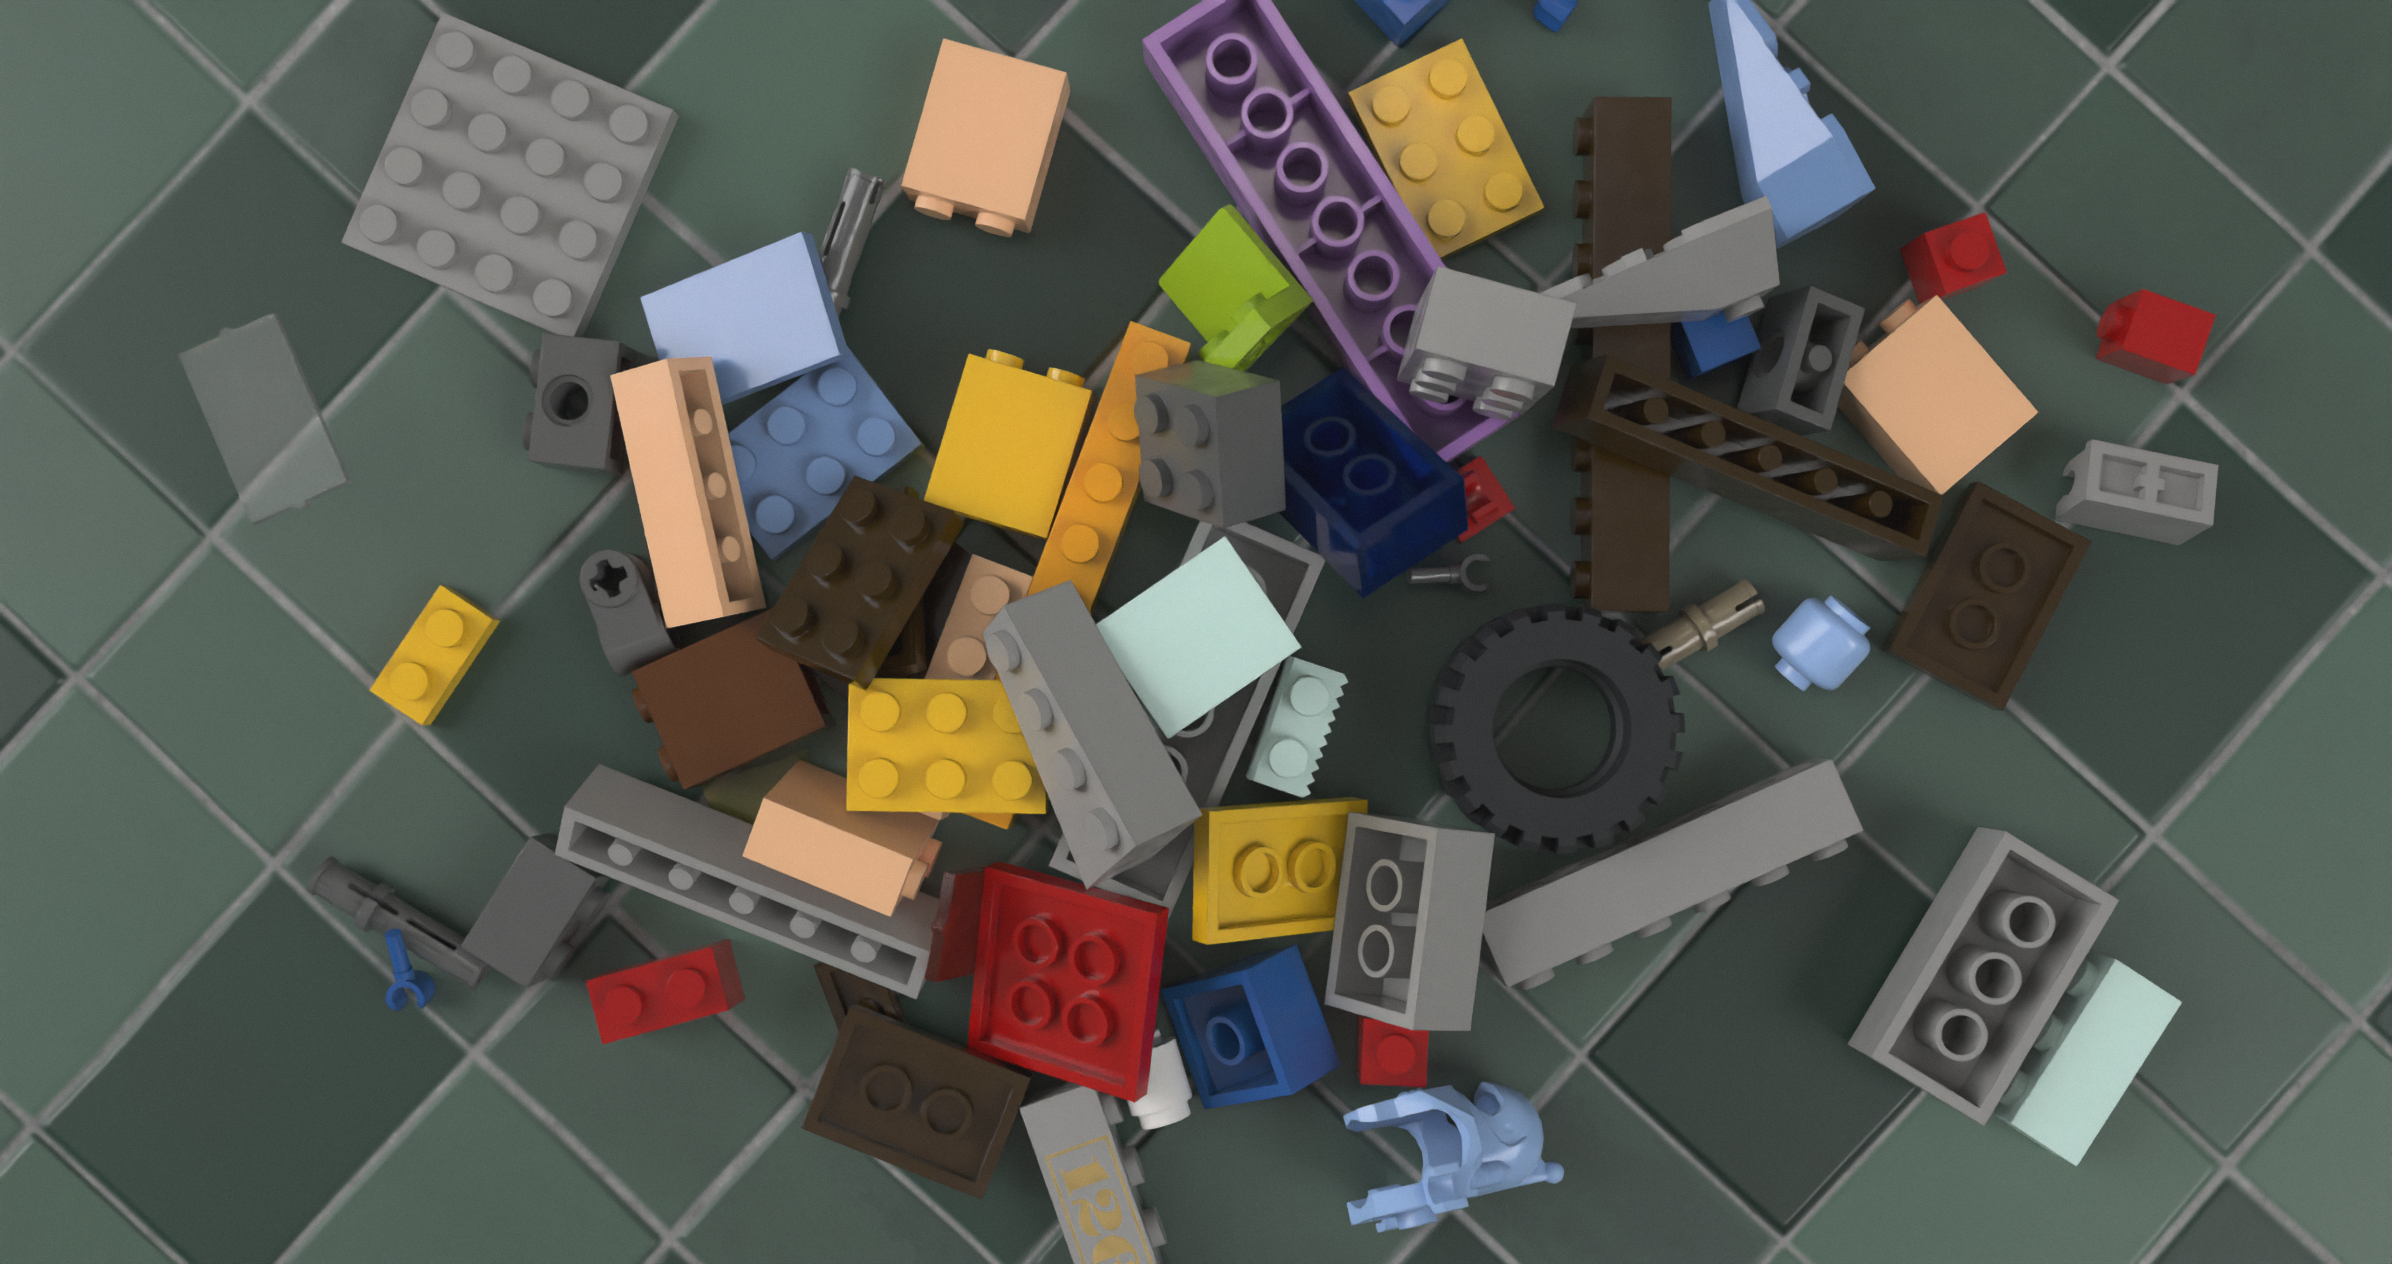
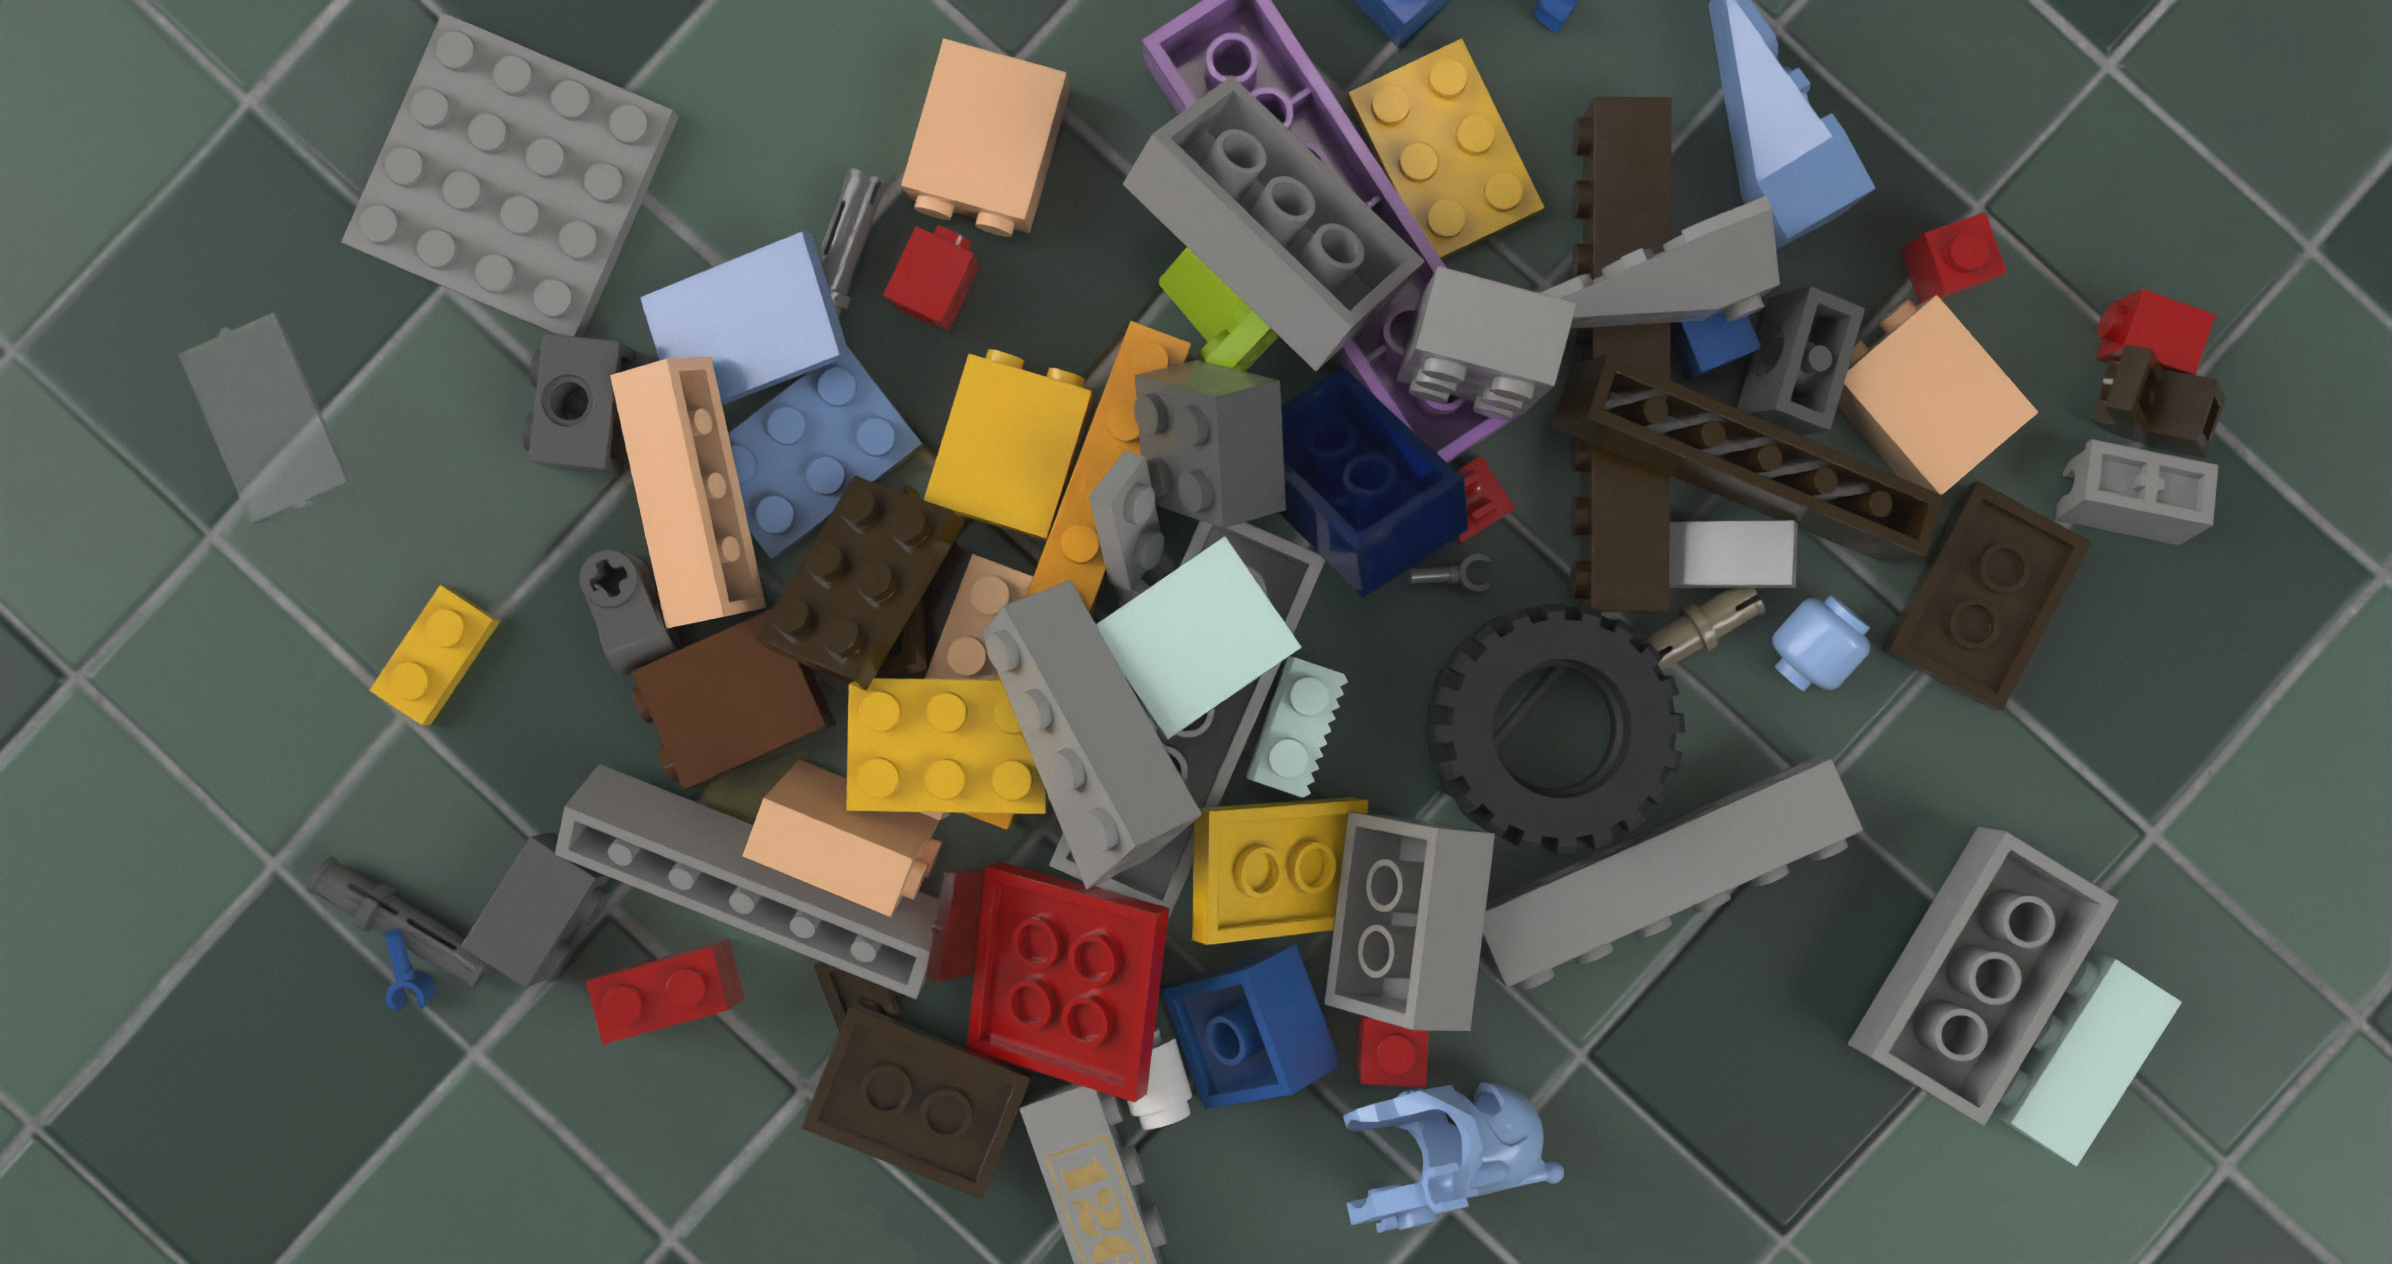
none -> red brick [883,226,980,333]
none -> light grey hinge [1089,451,1176,607]
none -> light grey brick [1123,75,1424,371]
none -> light grey tile [1669,521,1798,588]
none -> dark brown brick [2090,344,2226,458]

